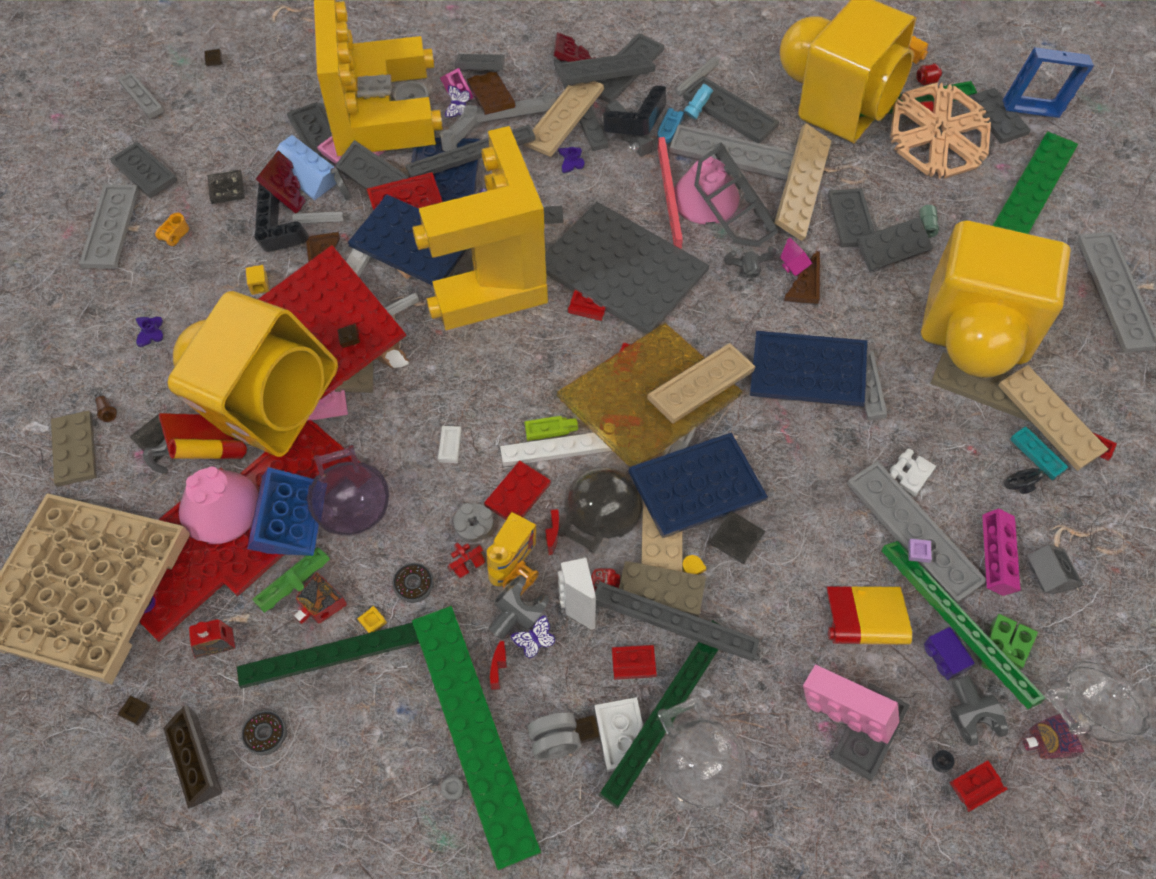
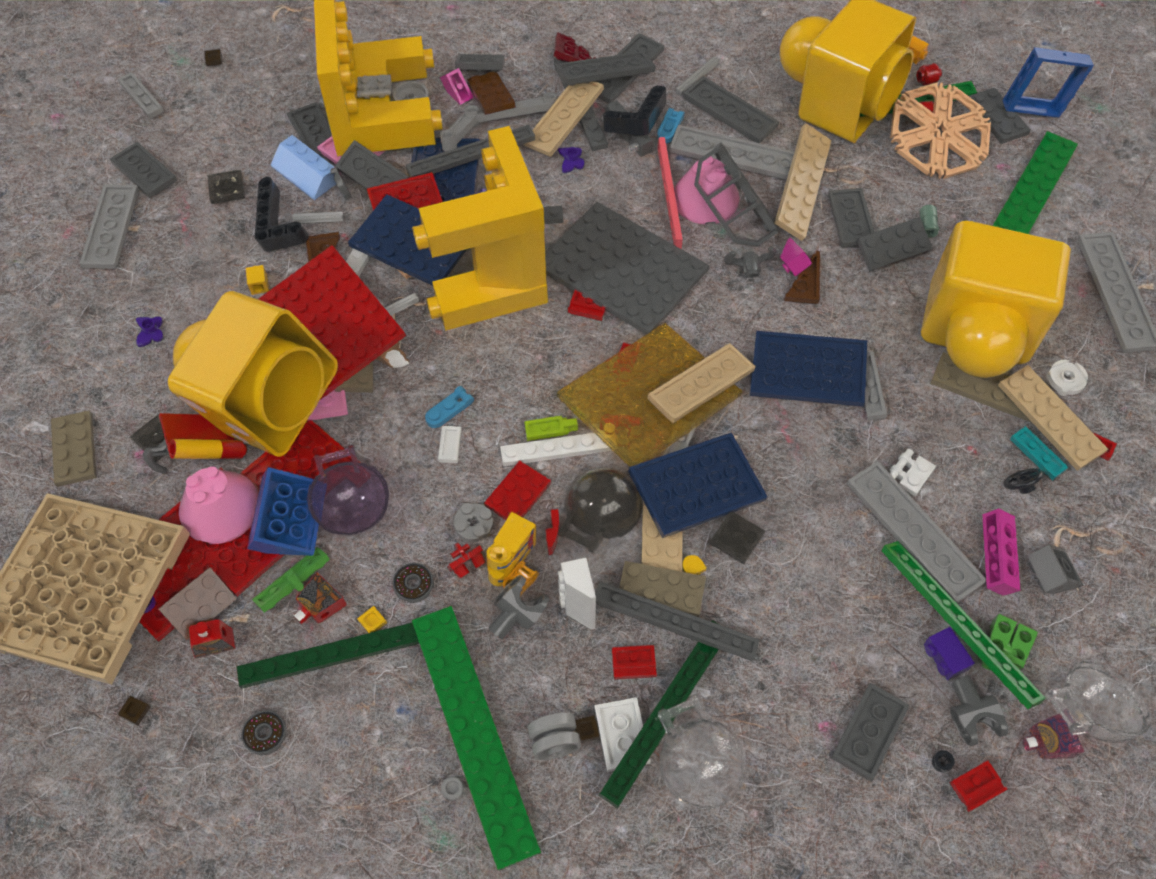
reddish brown cone [95,396,117,422] -> none
light orange piece [155,213,189,246] -> none
dark brown slope [163,705,222,808] -> none
dark red plate [255,150,306,213] -> none
dark brown plate [338,324,360,348] -> none
animal [445,85,470,117] -> none
red slope [490,641,507,690] -> none
animal [511,615,555,658] -> none
red head [591,568,620,592] -> none
medium azure axle [683,84,713,120] -> none
bright pink brick [803,664,900,744] -> none
yellow door [826,586,912,645] -> none
lavender plate [908,539,932,563] -> none
none -> plate [158,567,237,641]
none -> dark azure plate [425,386,474,428]
none -> white plate [1047,360,1088,396]

